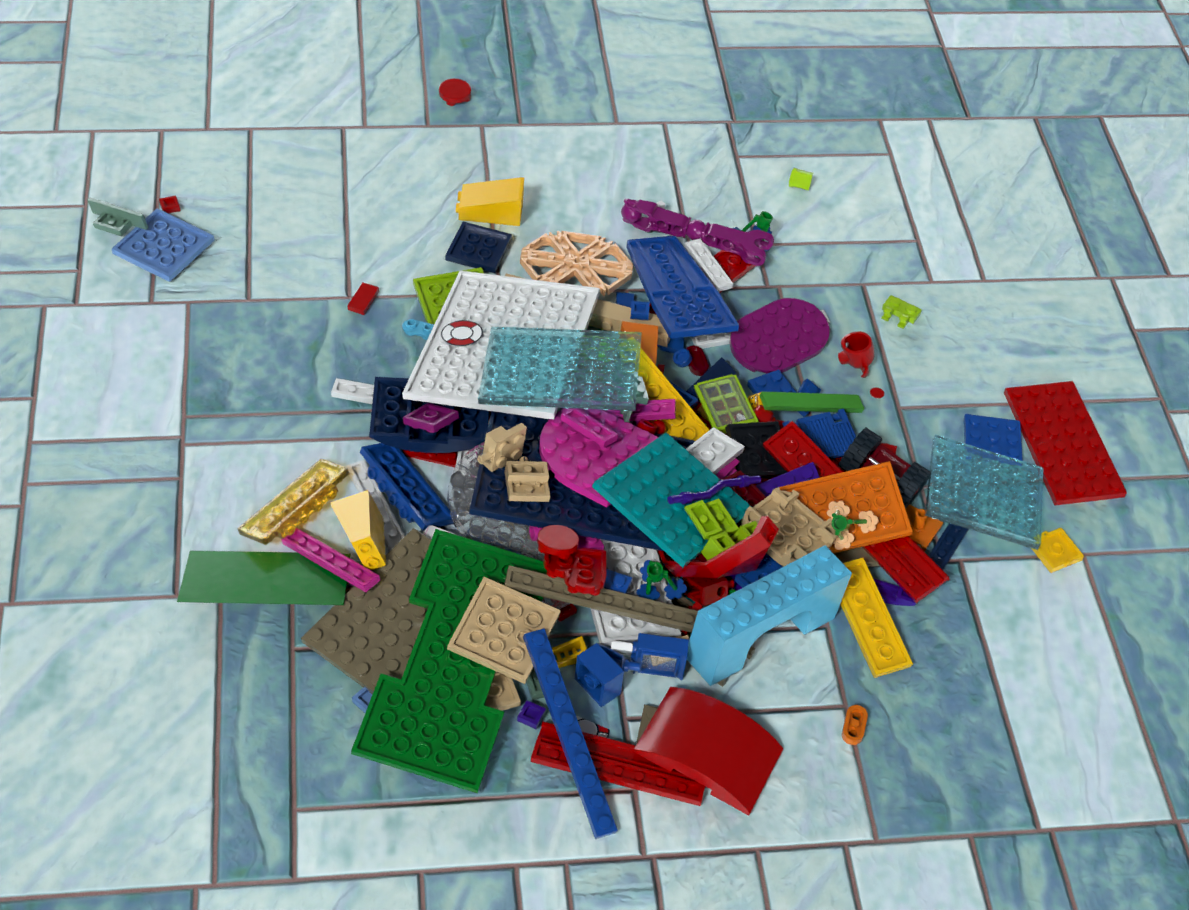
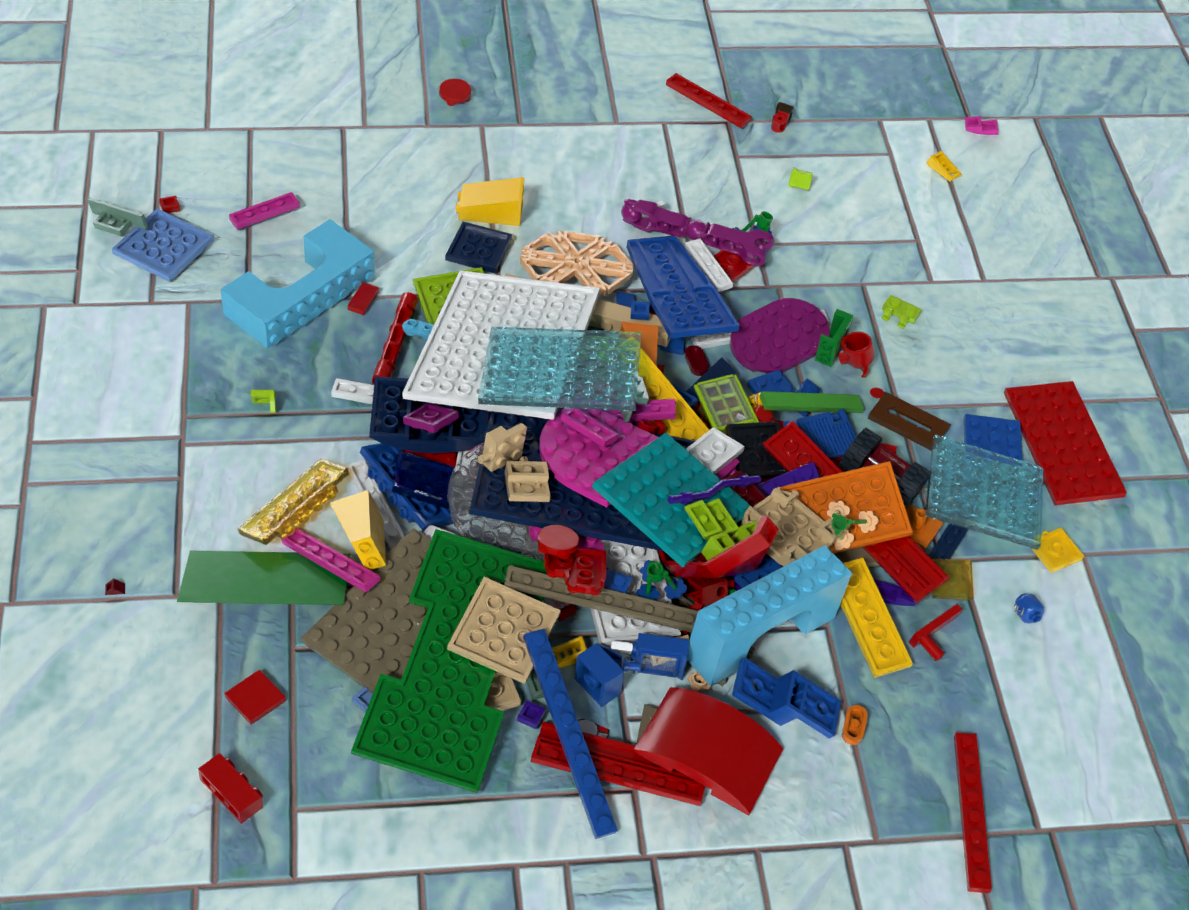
sticker [441,320,483,346] -> none
blue tile [673,349,692,367] -> none
none -> dark red piece [105,578,125,595]
none -> red brick [198,753,263,824]
none -> medium azure arch [221,219,375,349]
none -> red tile [224,669,286,725]
none -> dark pink plate [229,192,300,230]
none -> lime tile [251,390,277,413]
none -> red piece [372,292,418,384]
none -> clear blue plate [392,450,455,509]
none -> red plate [666,73,752,129]
none -> light nougat plate [688,671,711,692]
none -> blue bracket [732,658,841,738]
none -> red leg [771,102,794,133]
none -> green panel [815,309,854,367]
none -> reddish brown piece [868,392,951,452]
none -> red piece [908,604,962,661]
none -> yellow slope [926,151,962,182]
none -> clear yellow plate [932,559,974,600]
none -> red plate [954,732,992,893]
none -> dark pink slope [965,116,998,135]
none -> blue head [1014,594,1044,624]

